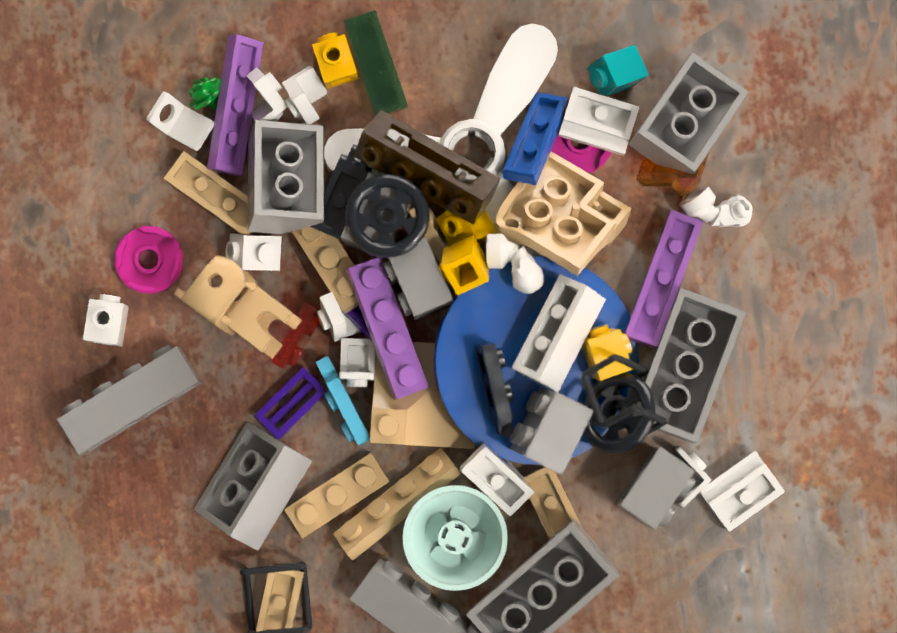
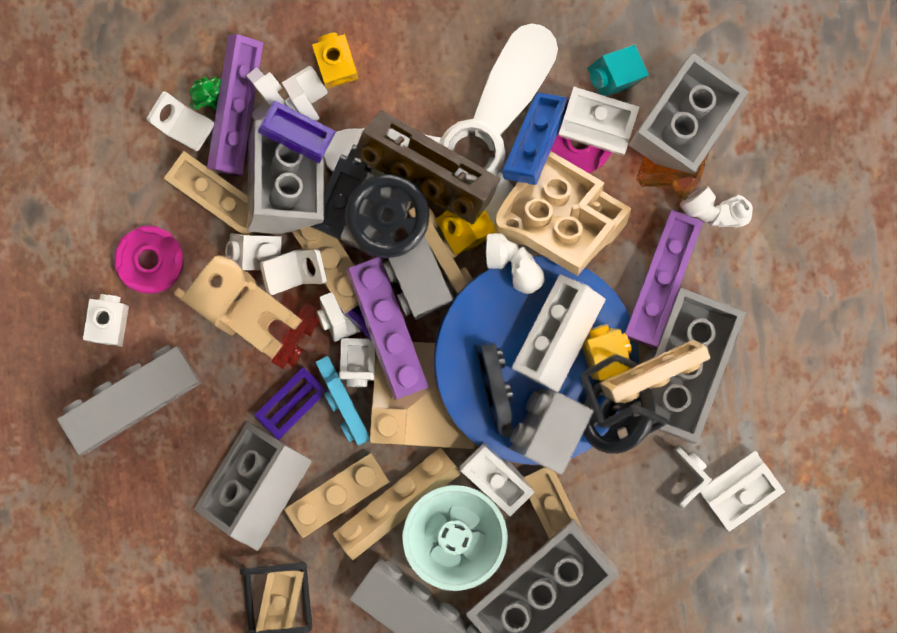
clear green plate [343,10,408,116] -> none
yellow brick [439,235,489,295] -> none
light grey brick [615,447,695,529] -> none
none -> tile [258,100,336,164]
none -> white bracket [260,249,327,295]
none -> tan plate [600,340,711,403]

